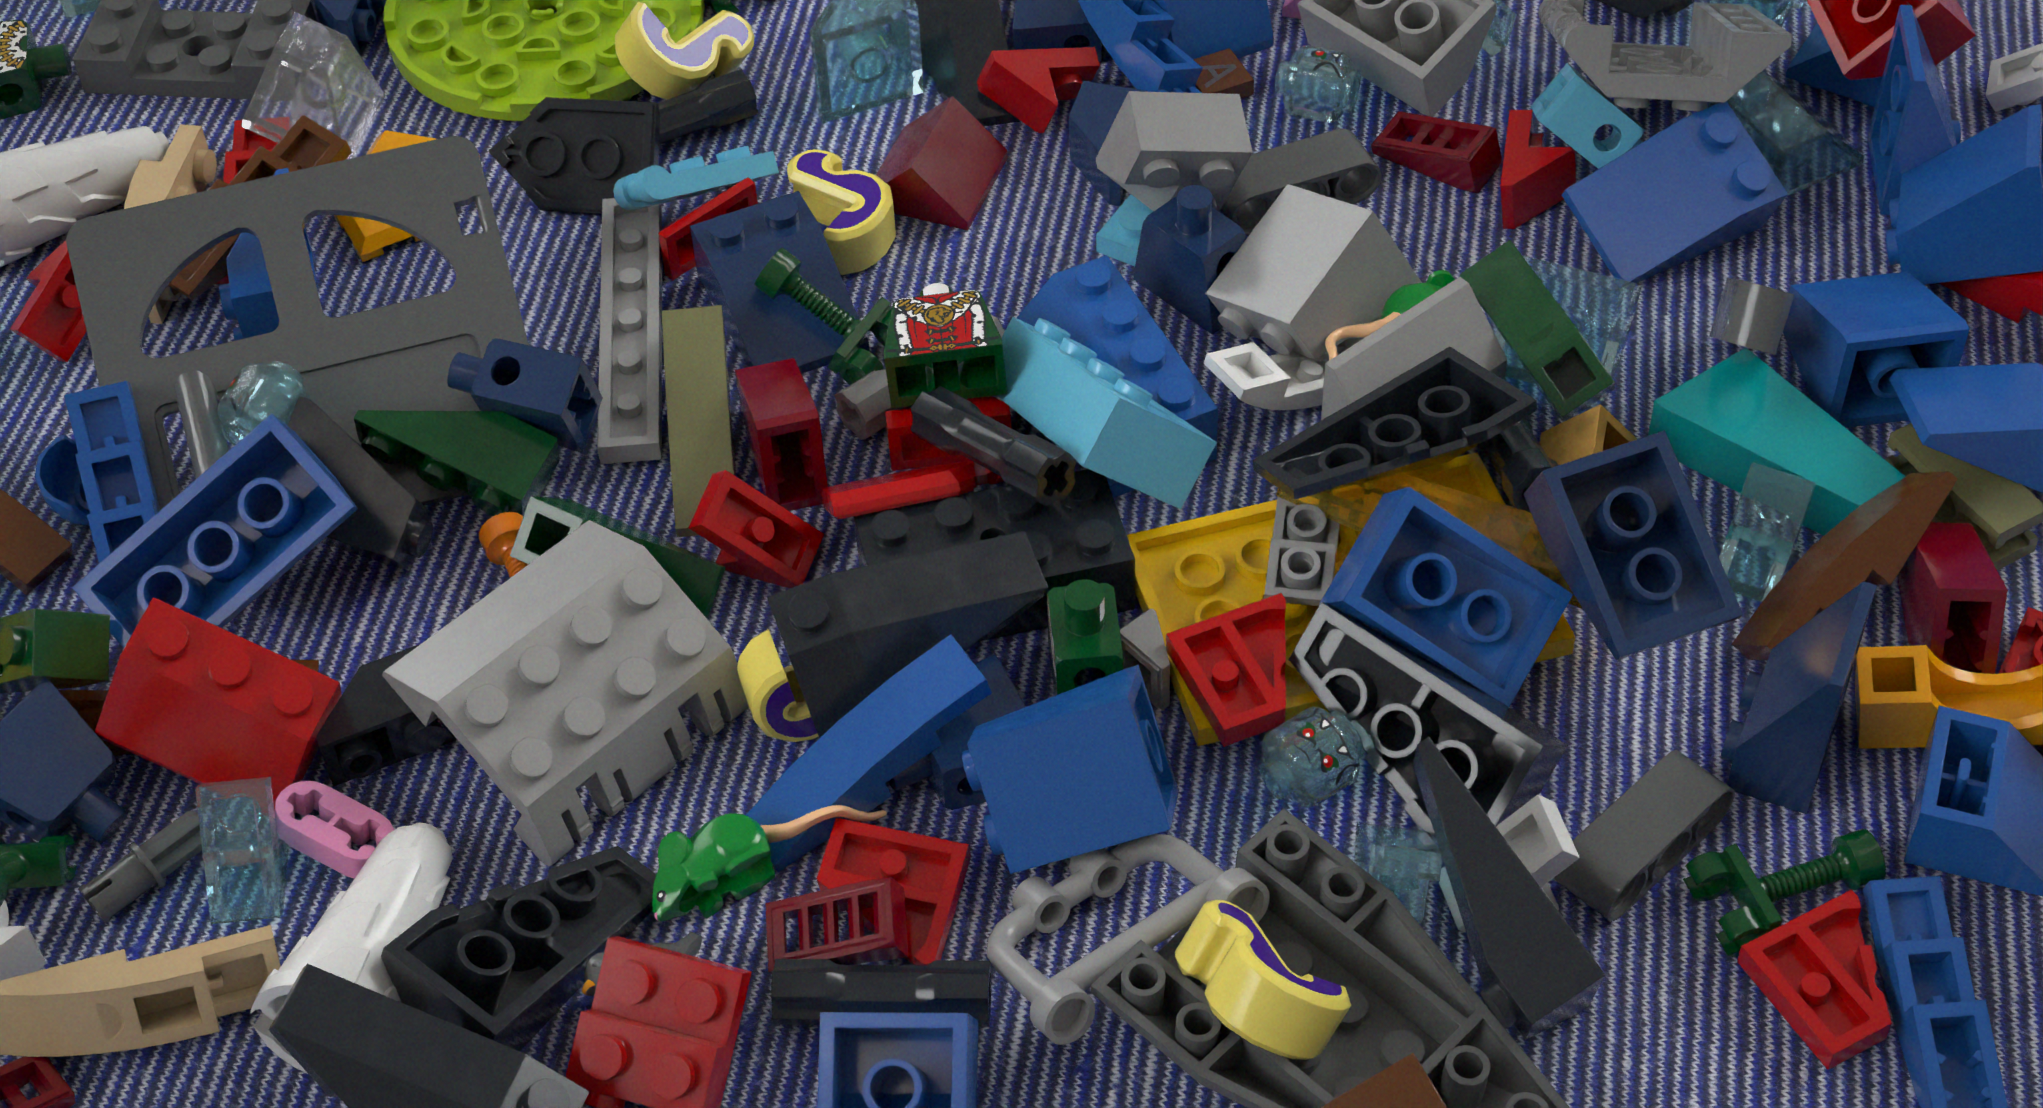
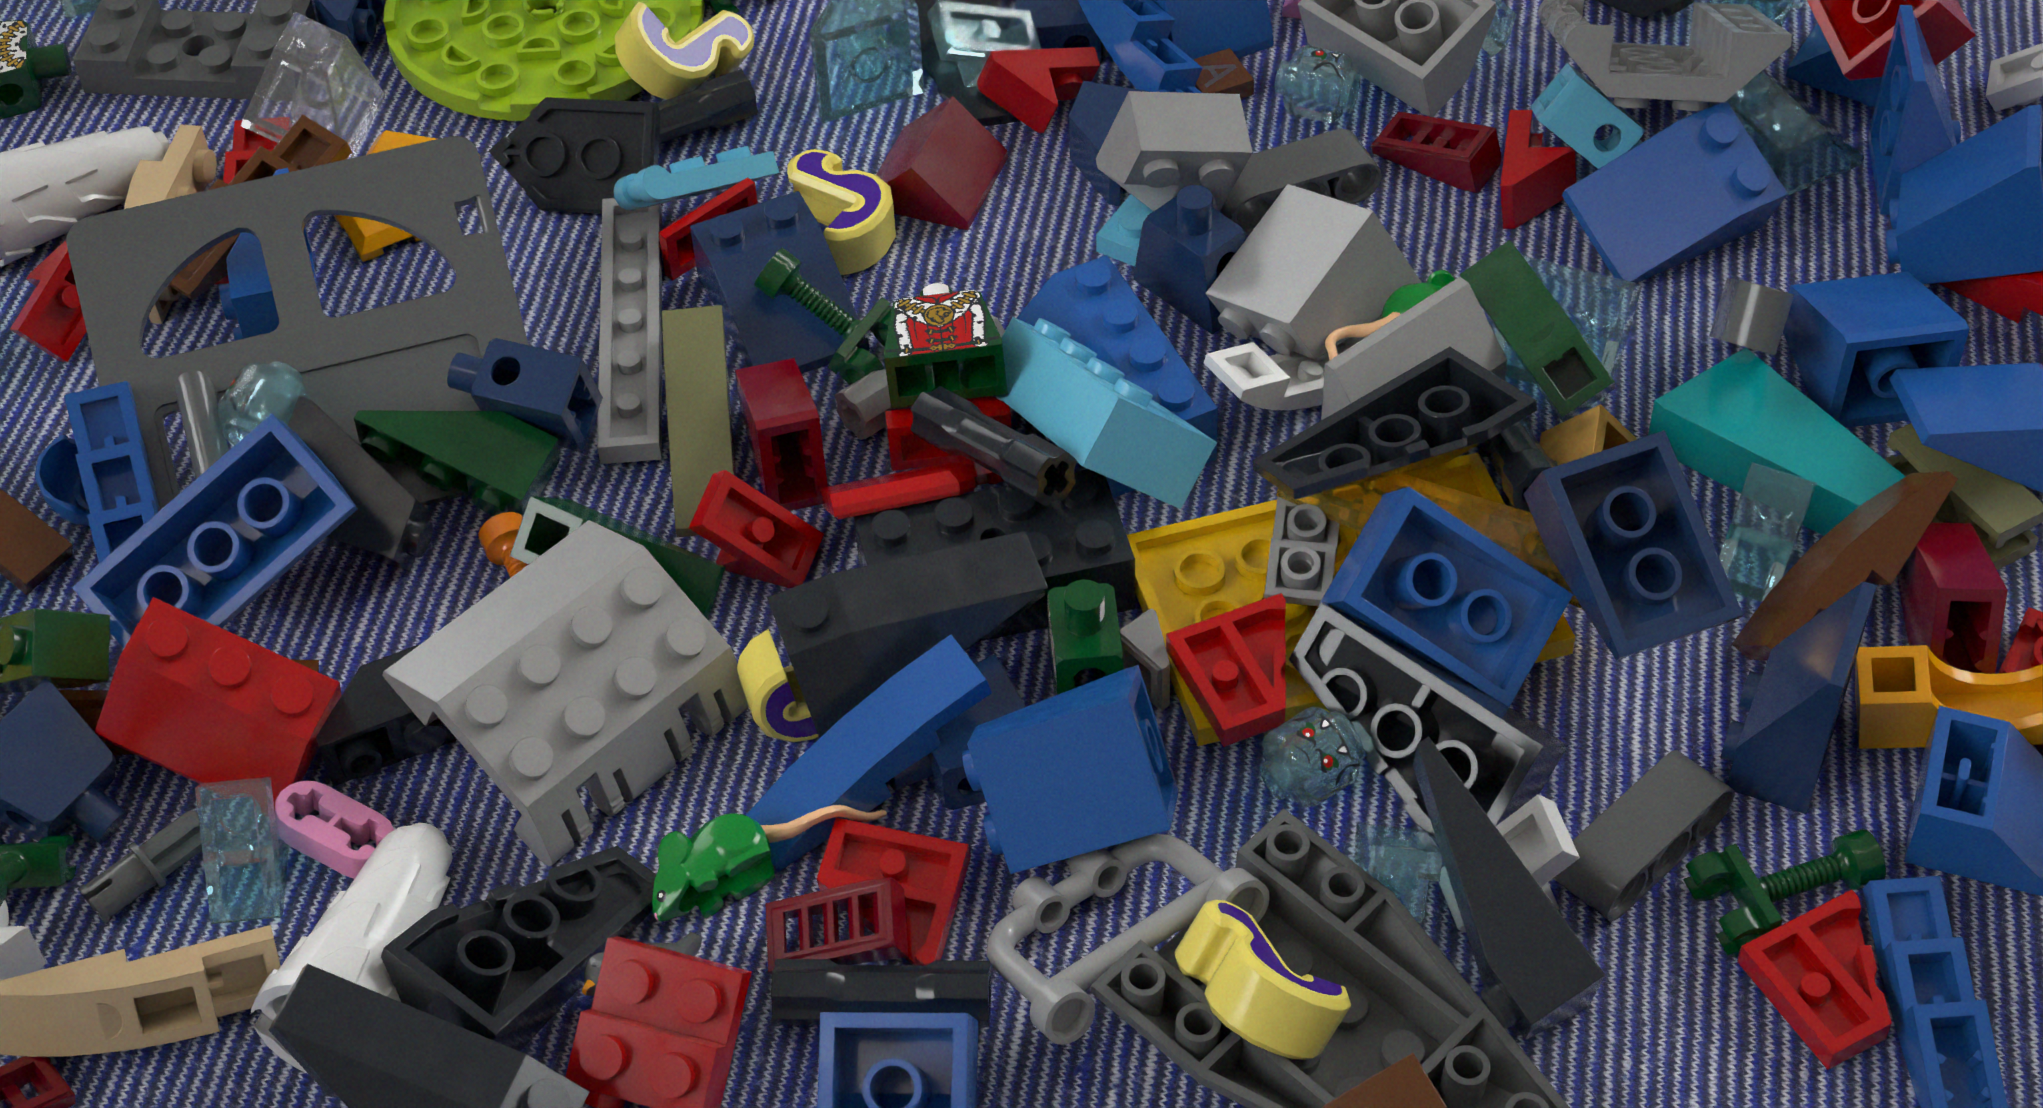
none -> clear light blue slope [927,0,1041,87]

